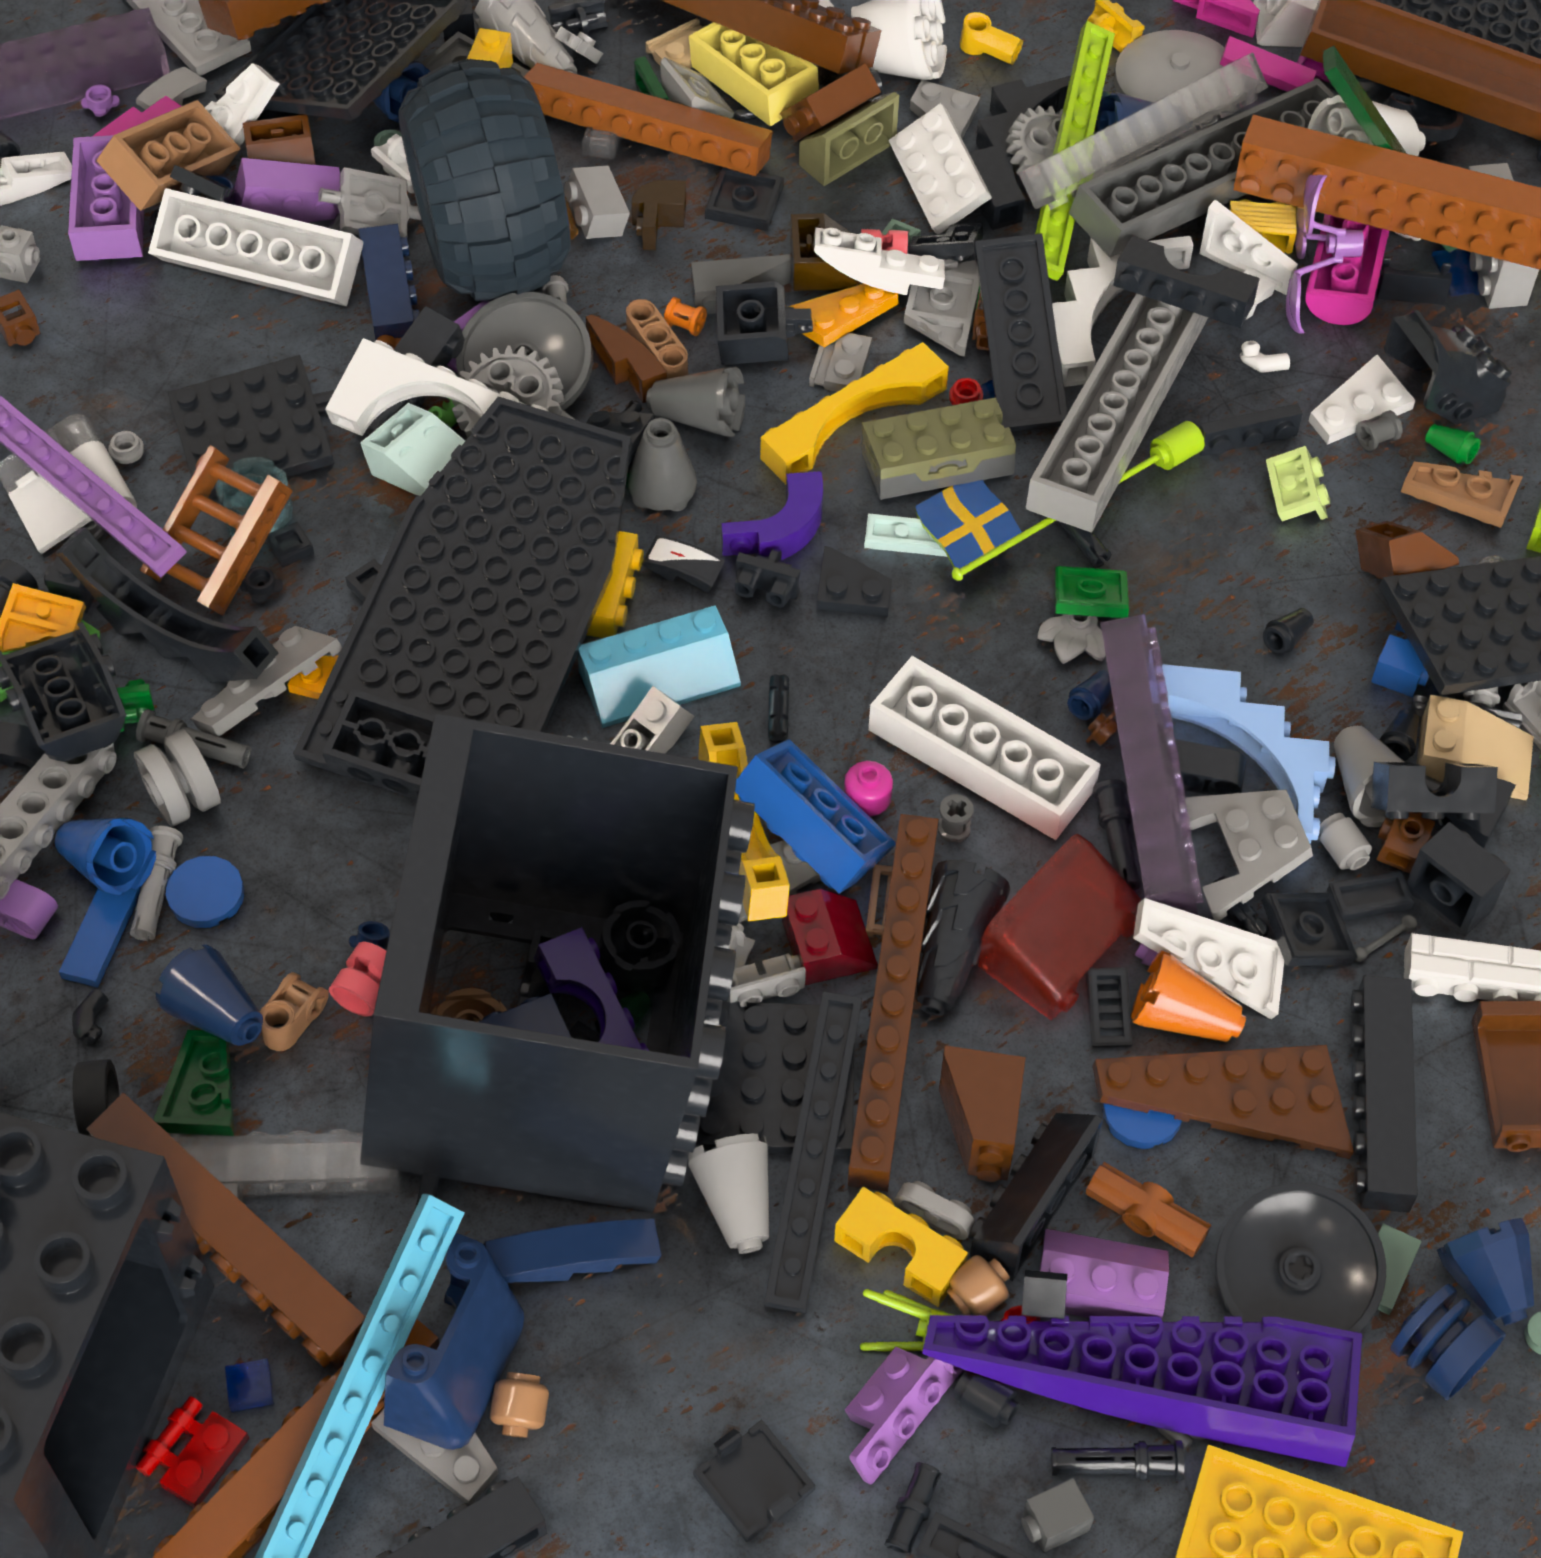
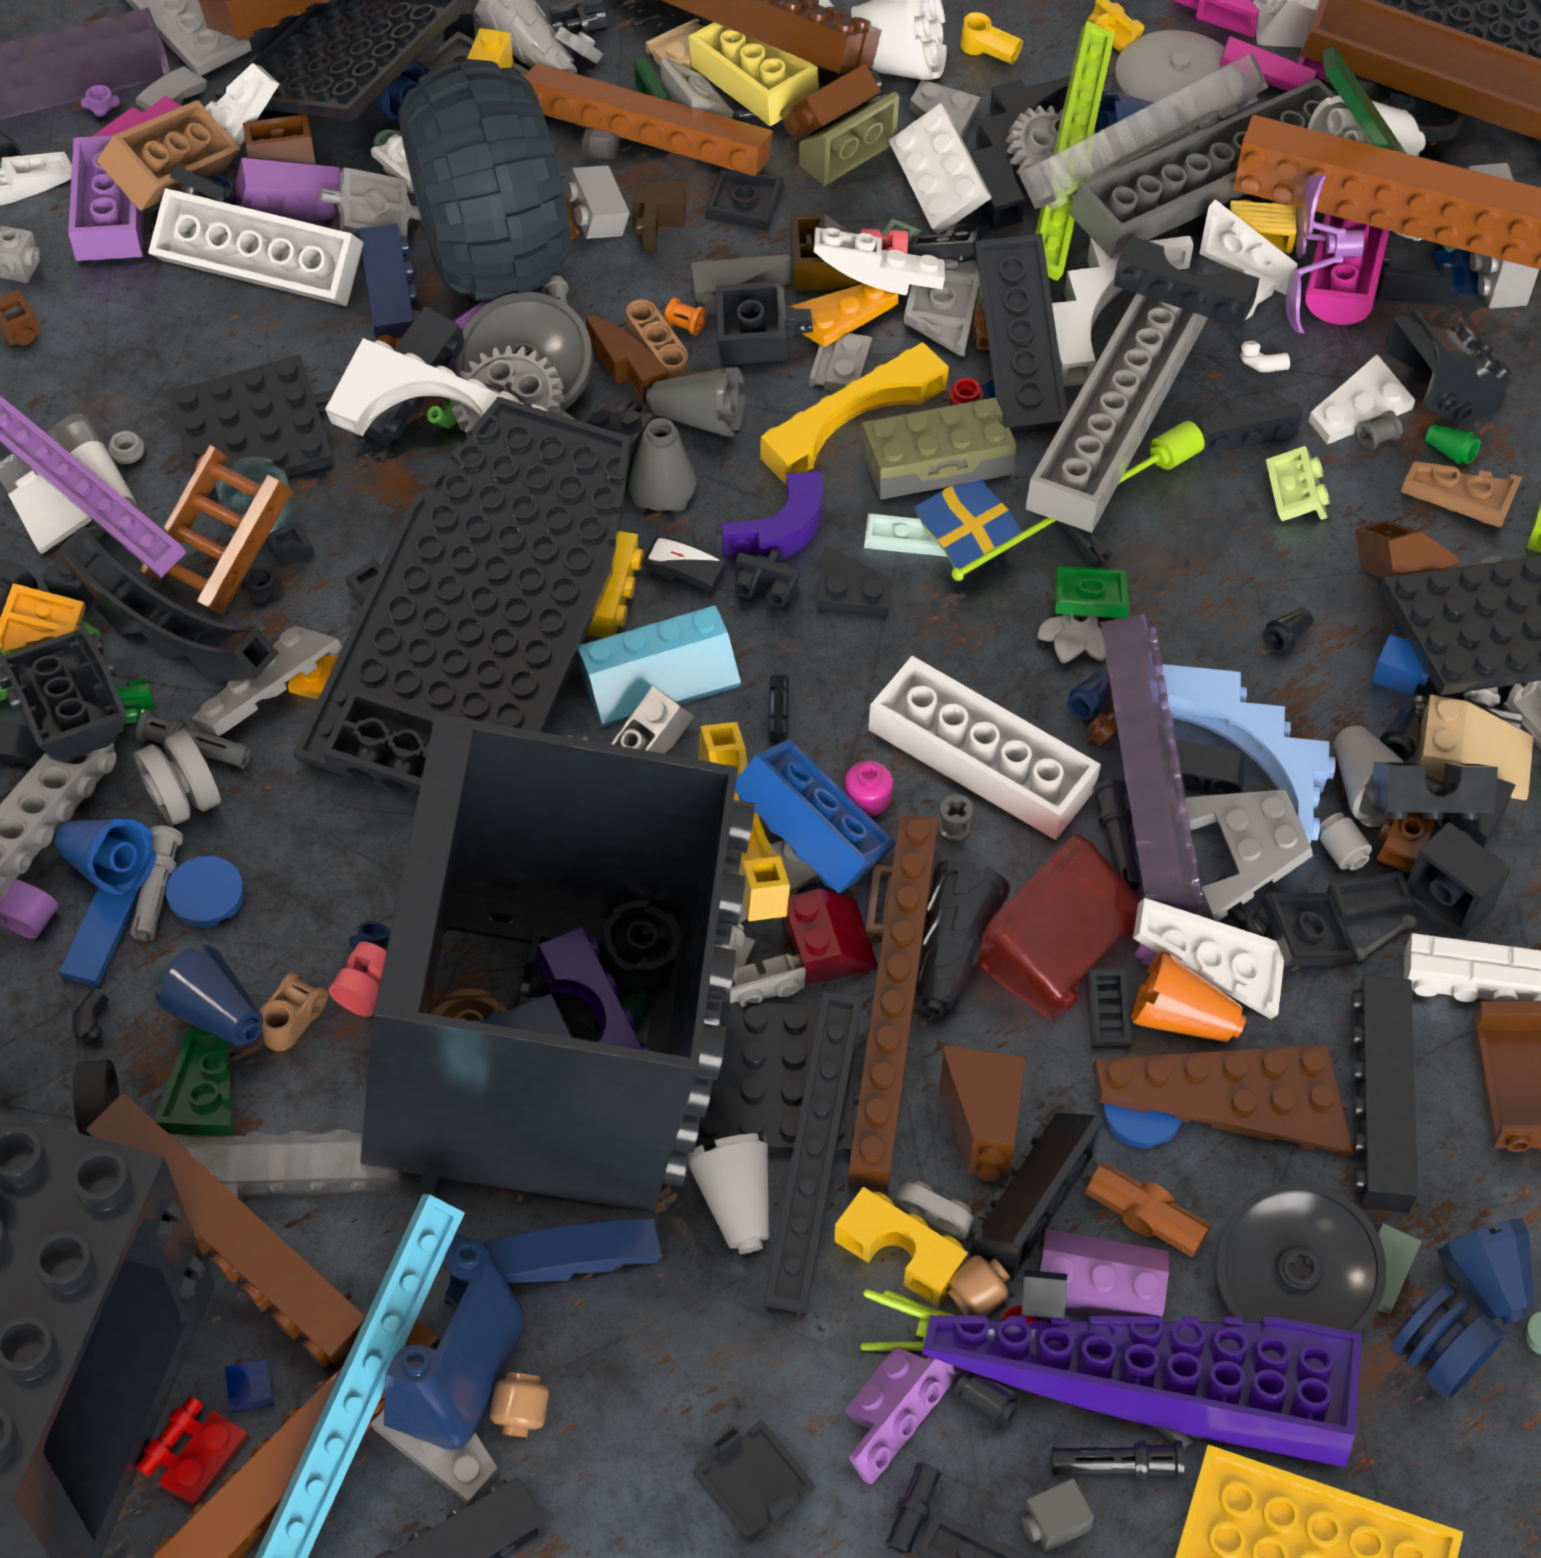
light aqua slope [360,403,465,496] -> none

